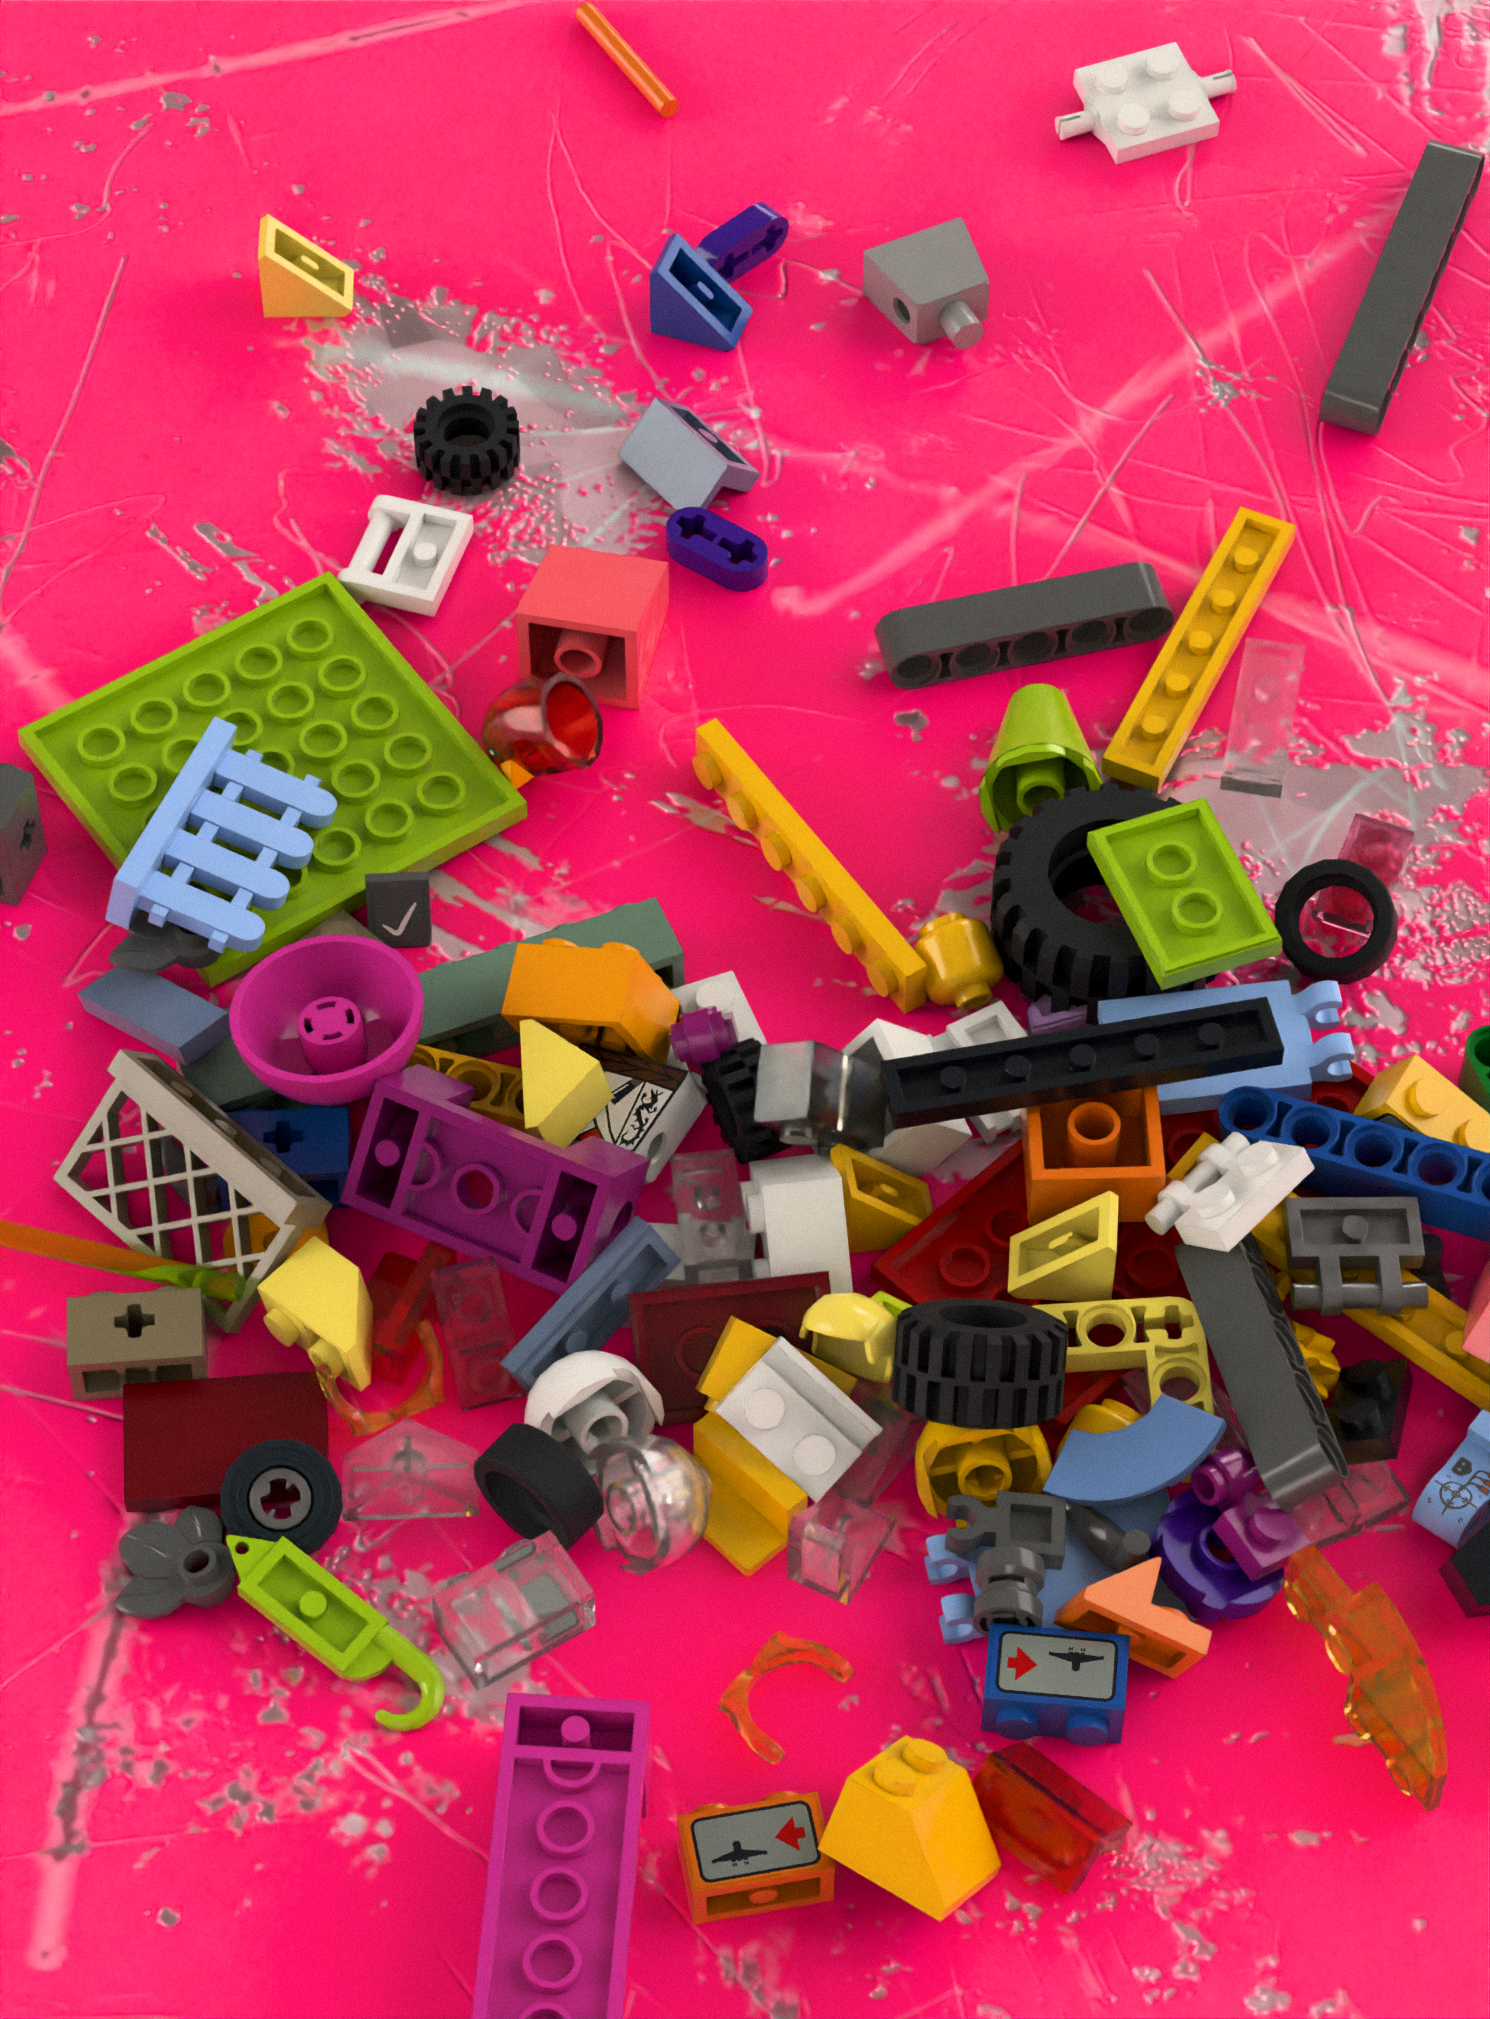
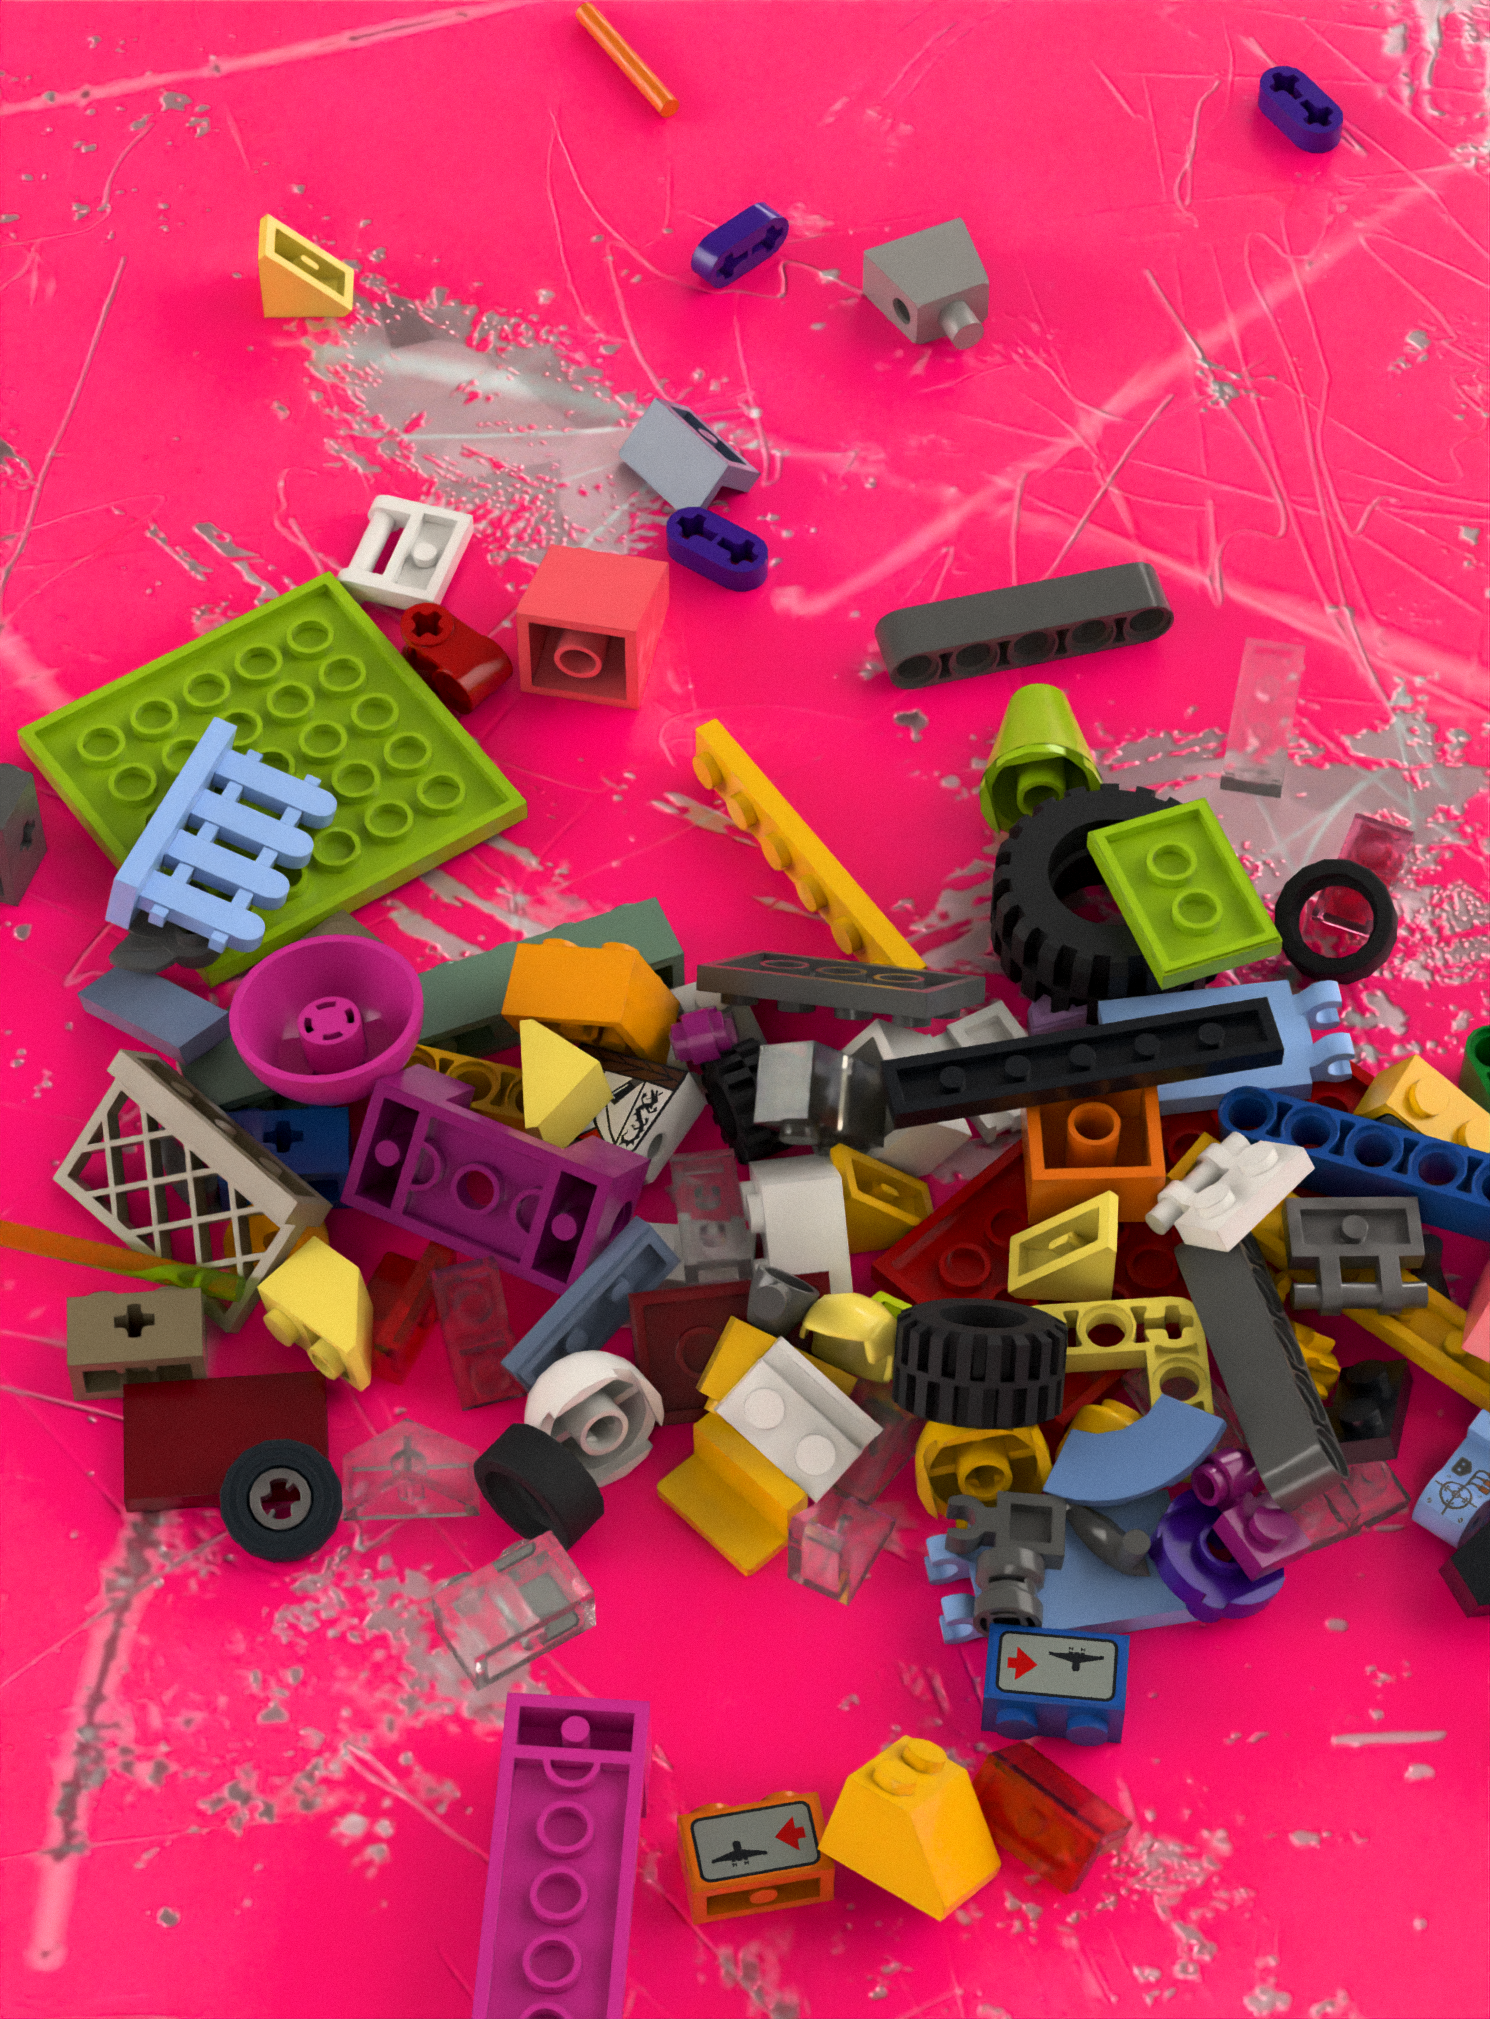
dark grey plate [114,1505,237,1619] -> none
lime plate [226,1535,446,1732] -> none
cap [315,1319,446,1437] -> none
dark grey slope [365,872,432,948] -> none
black tyre [413,386,521,496] -> none
clear red piece [481,672,603,789] -> none
clear cylinder [587,1433,712,1576] -> none
blue slope [649,232,753,352] -> none
cap [718,1630,855,1765] -> none
yellow head [913,912,1004,1011] -> none
orange slope [1053,1556,1212,1679] -> none
white plate [1055,42,1237,164] -> none
yellow plate [1101,506,1296,793] -> none
slope [1284,1543,1447,1813] -> none
dark grey beam [1319,139,1485,437] -> none
none -> red piece [400,602,513,714]
none -> dark grey plate [696,950,986,1028]
none -> dark grey bar [747,1264,820,1338]
none -> dark purple beam [1258,66,1343,153]

